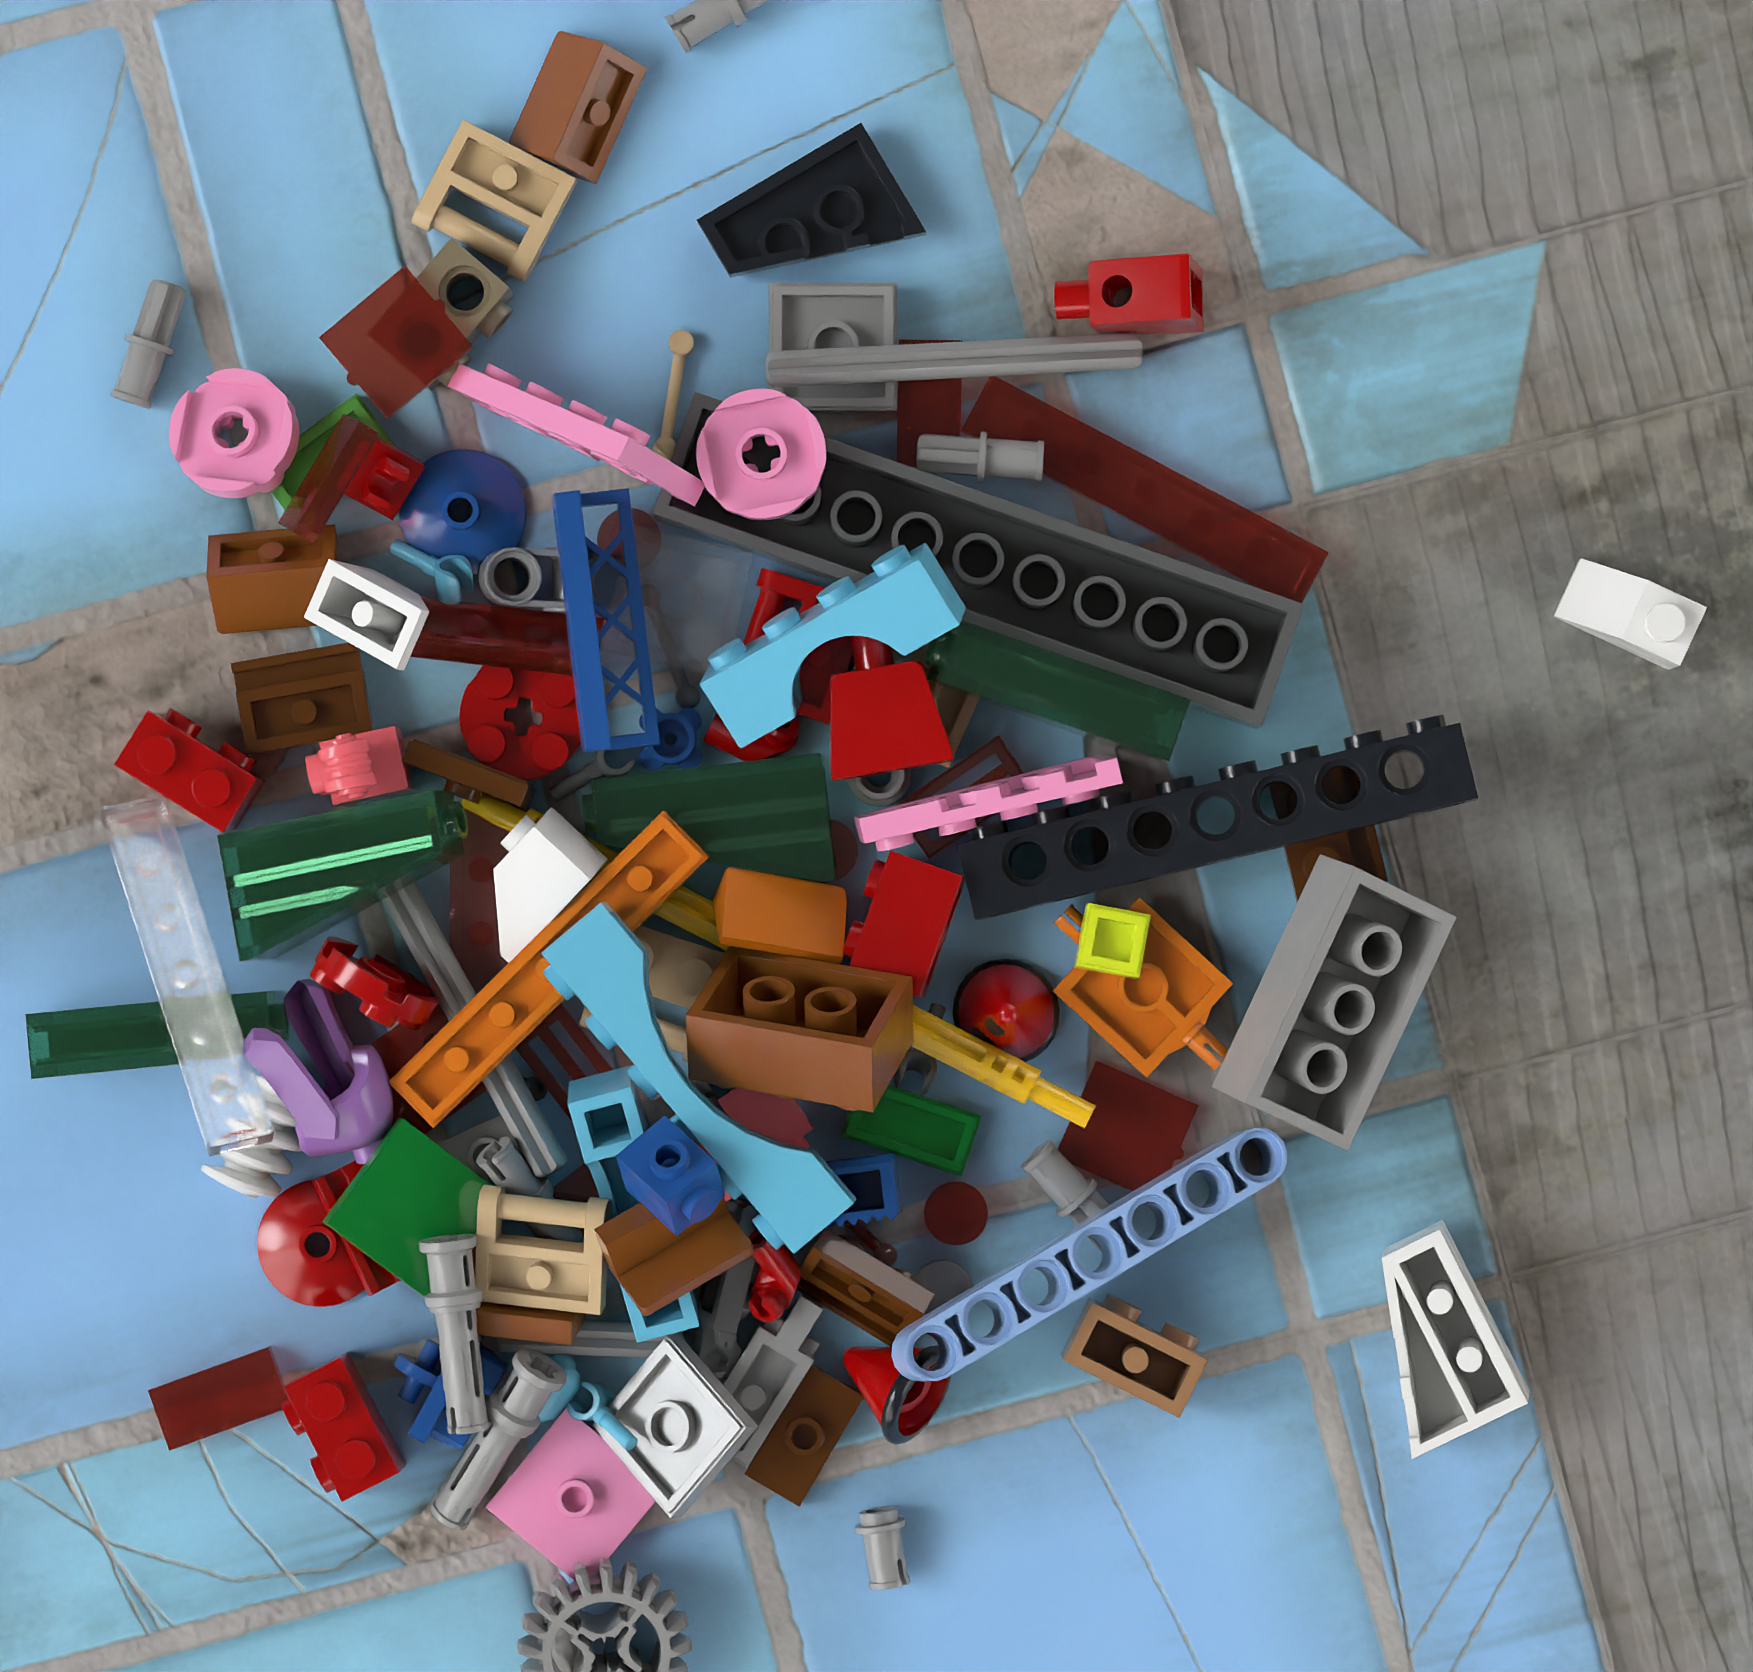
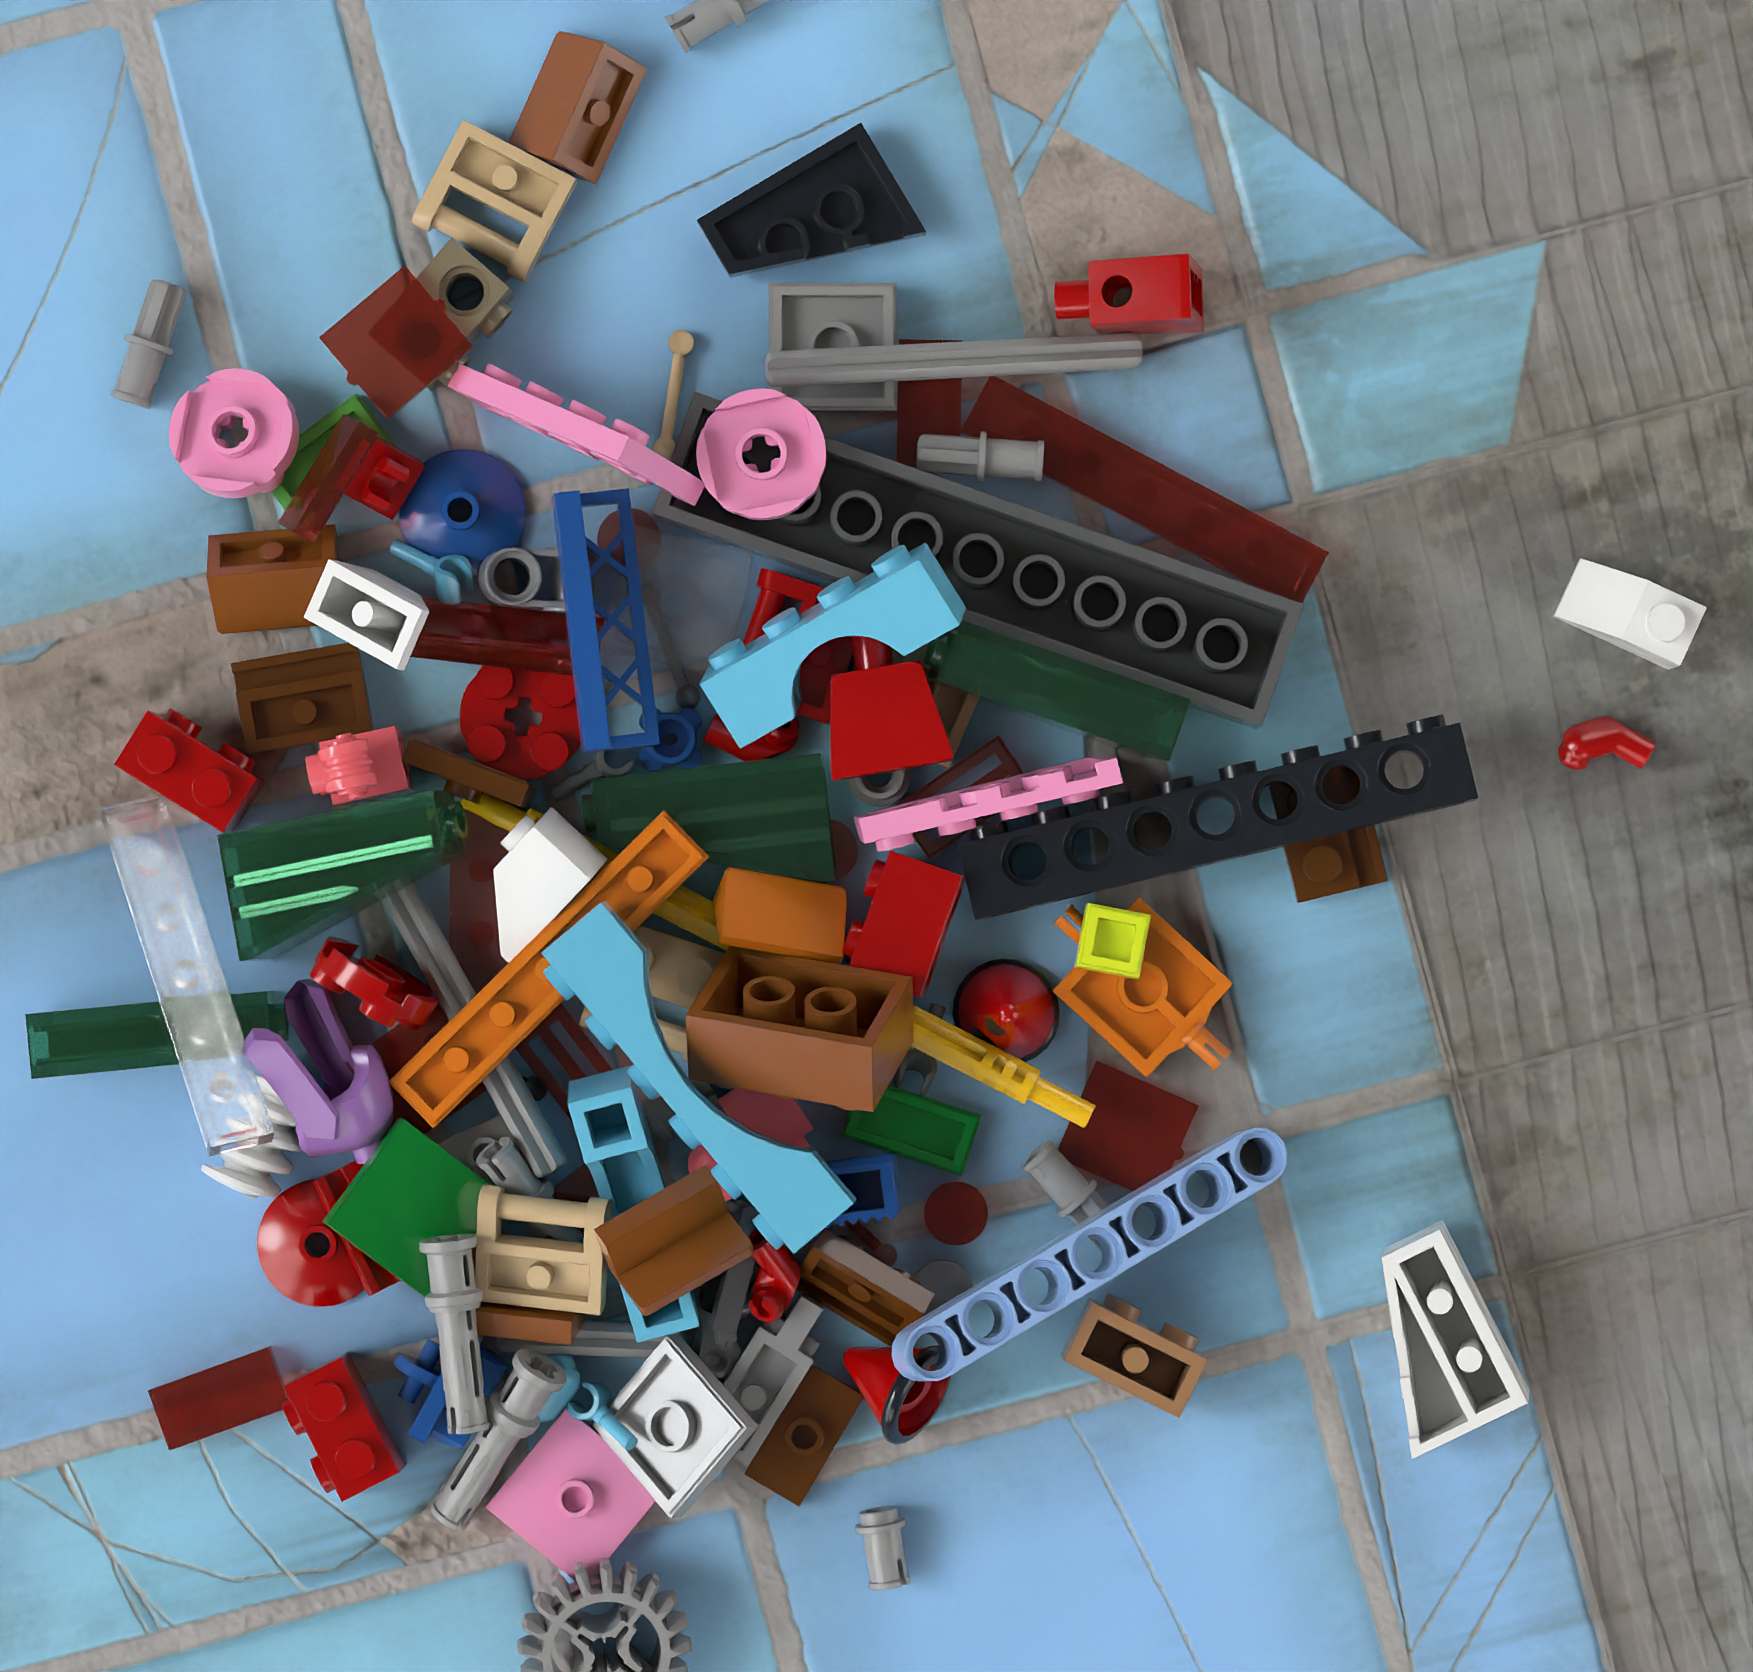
blue brick [616,1115,725,1236] -> none
light grey brick [1212,854,1457,1151] -> none
none -> red arm [1558,716,1656,770]

